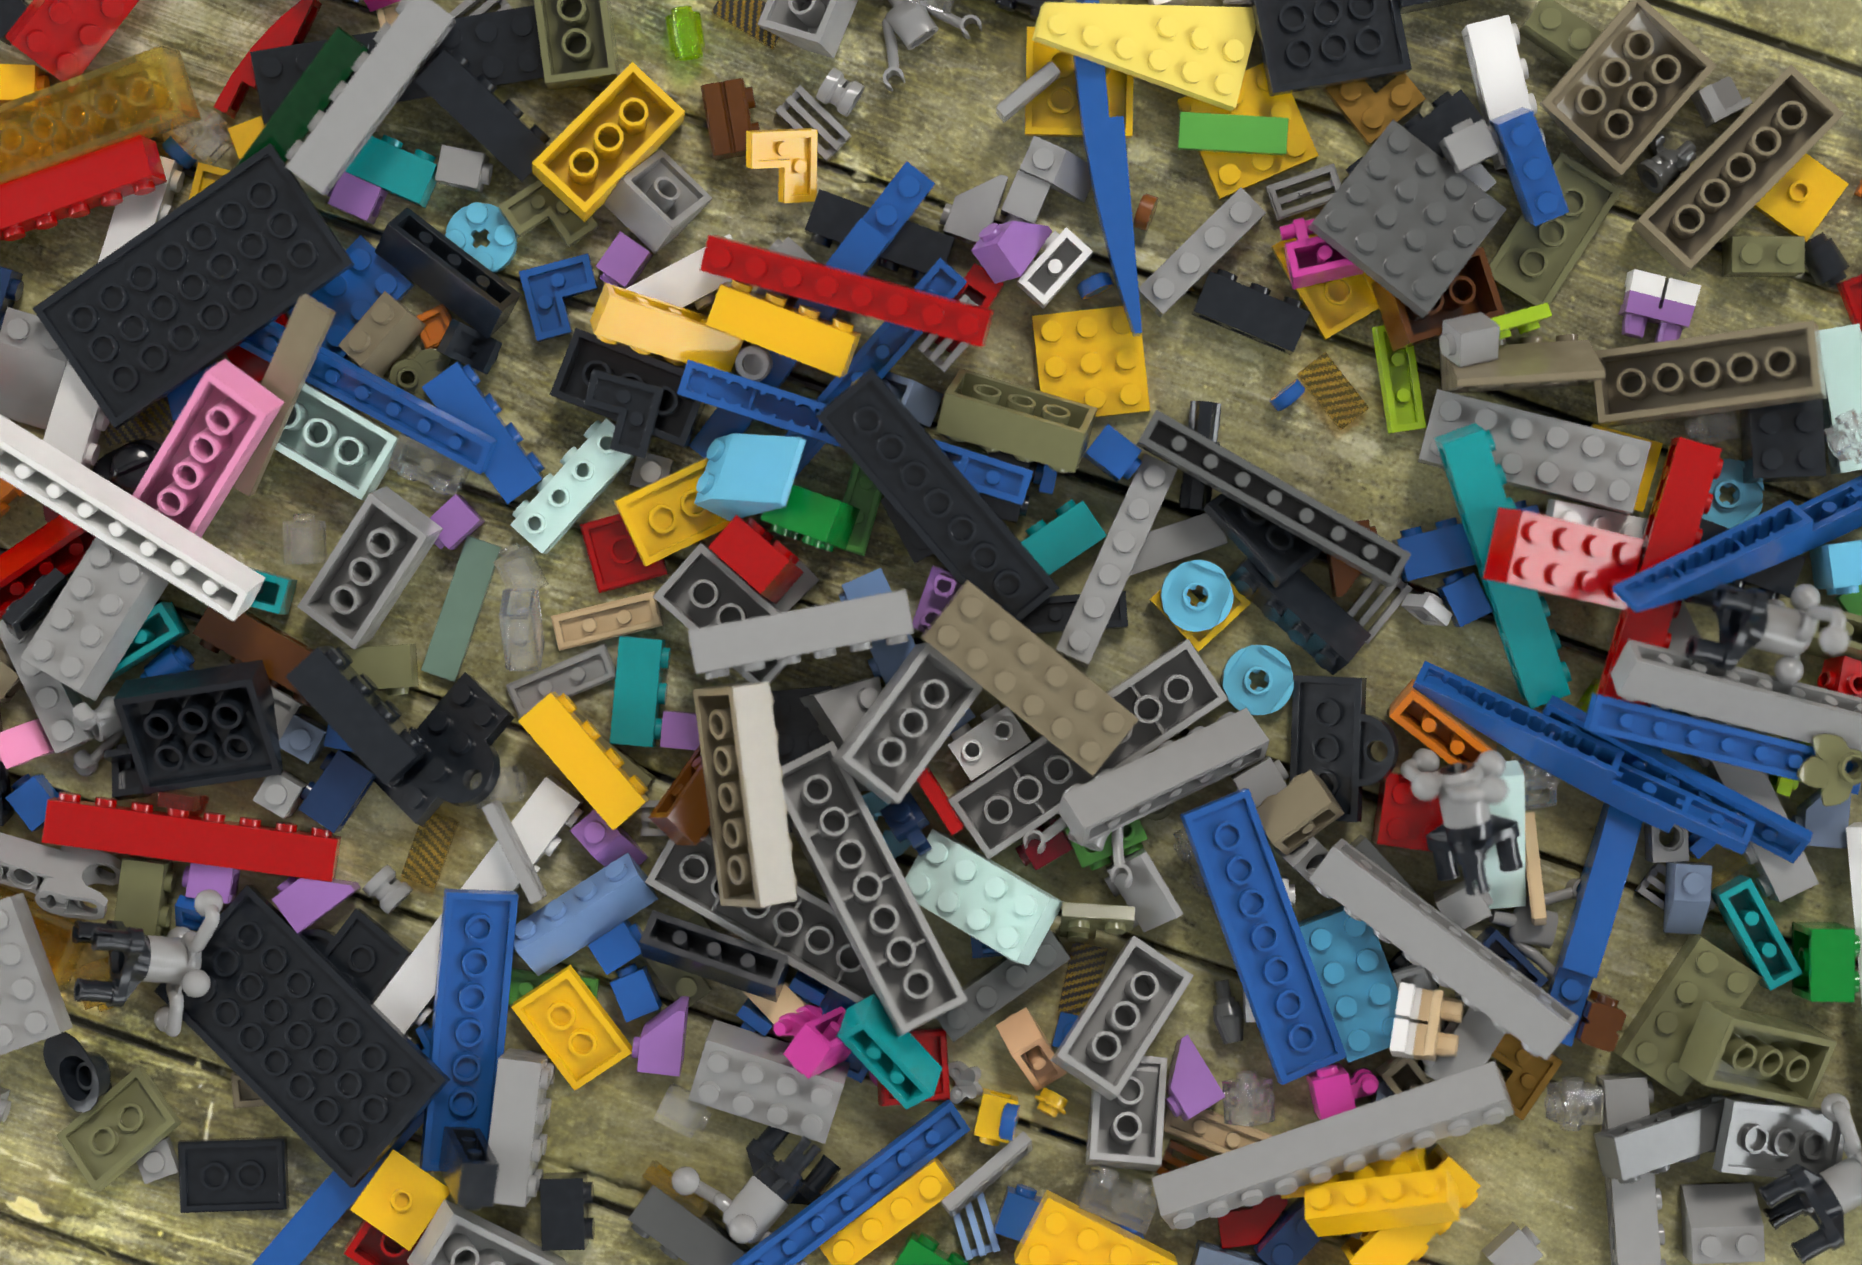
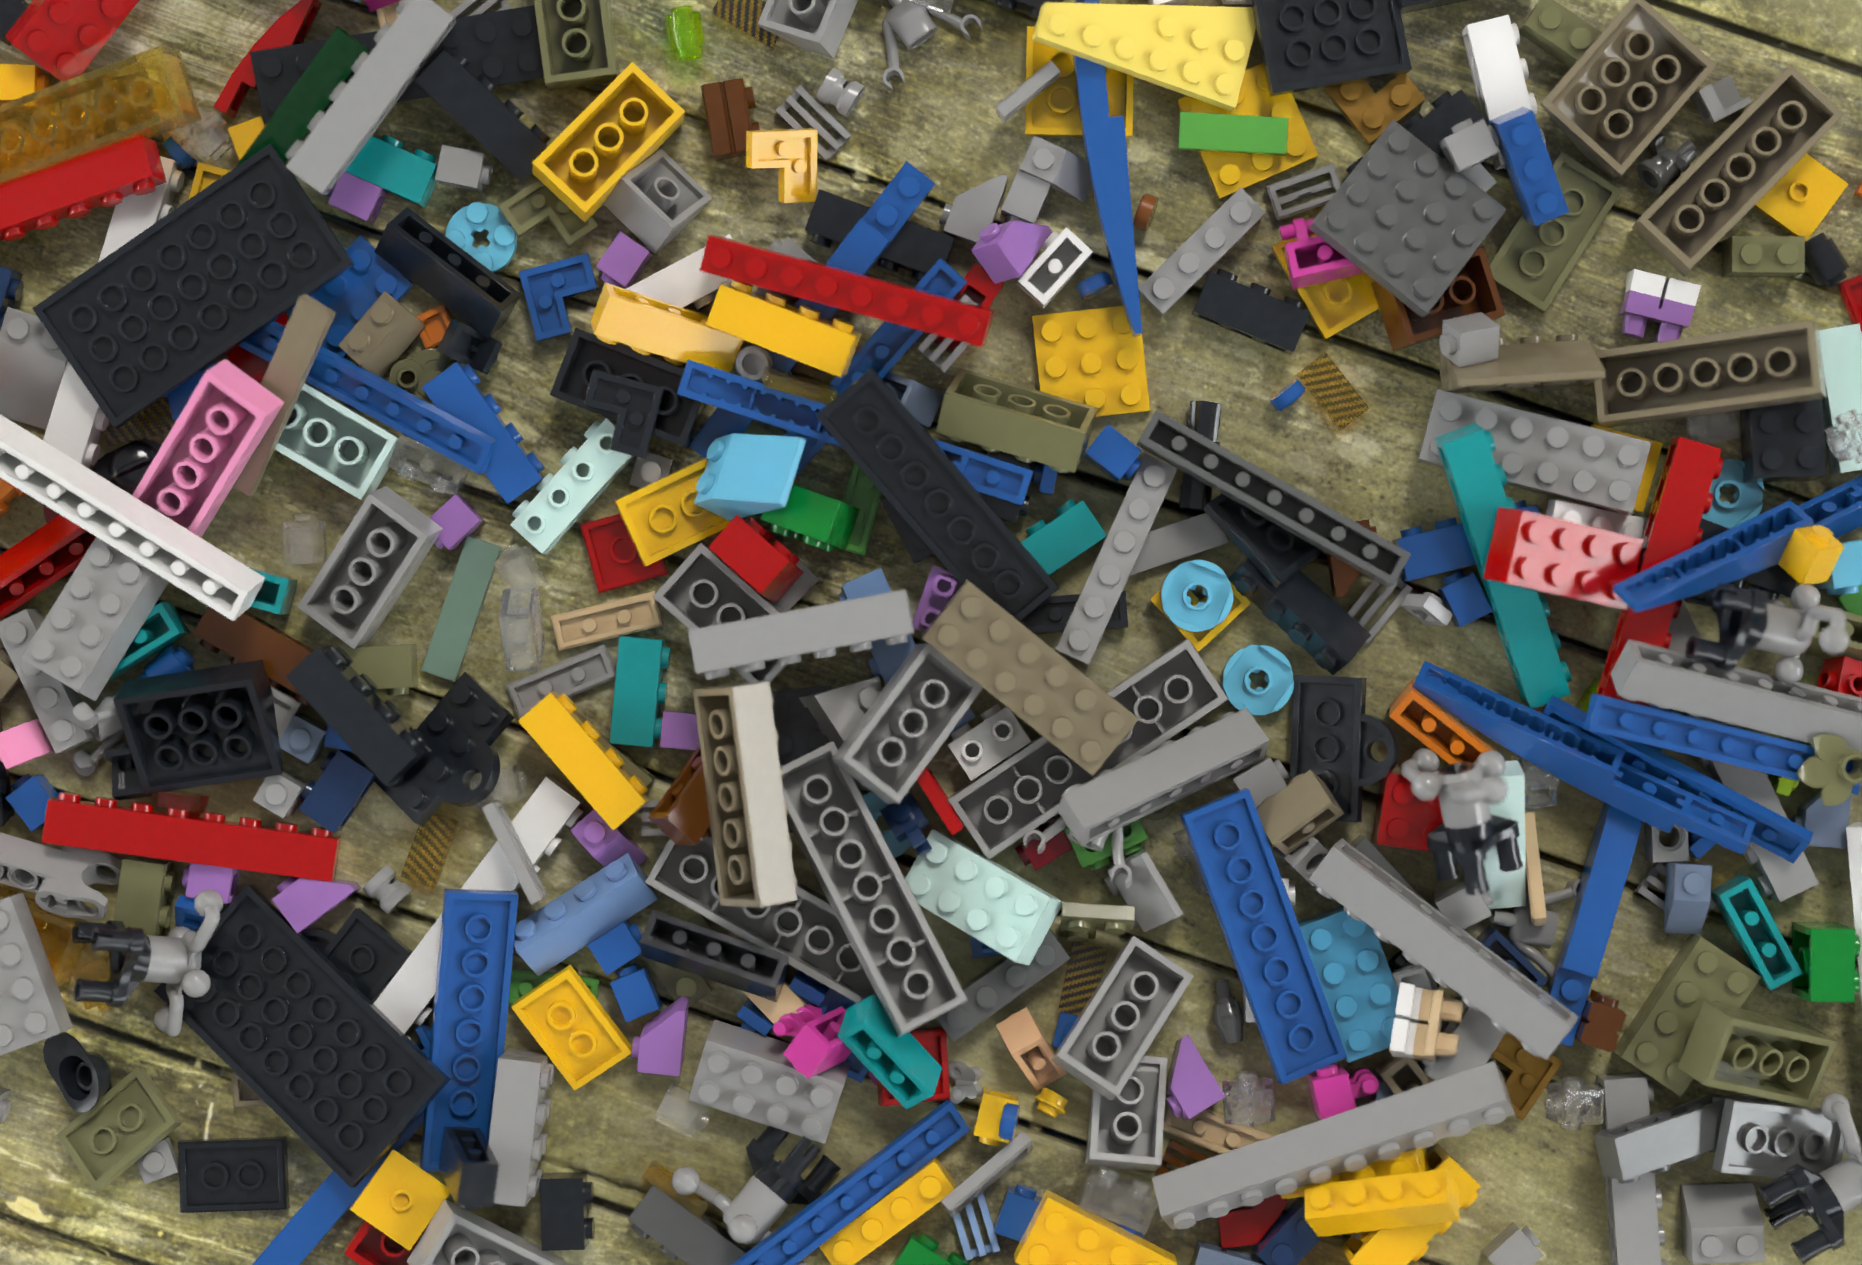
black plate [2,567,68,640] -> none
lime plate [1372,325,1426,434] -> none
lime plate [1490,302,1552,341] -> none
none -> clear yellow tile [761,366,837,404]
none -> yellow brick [1778,525,1845,585]

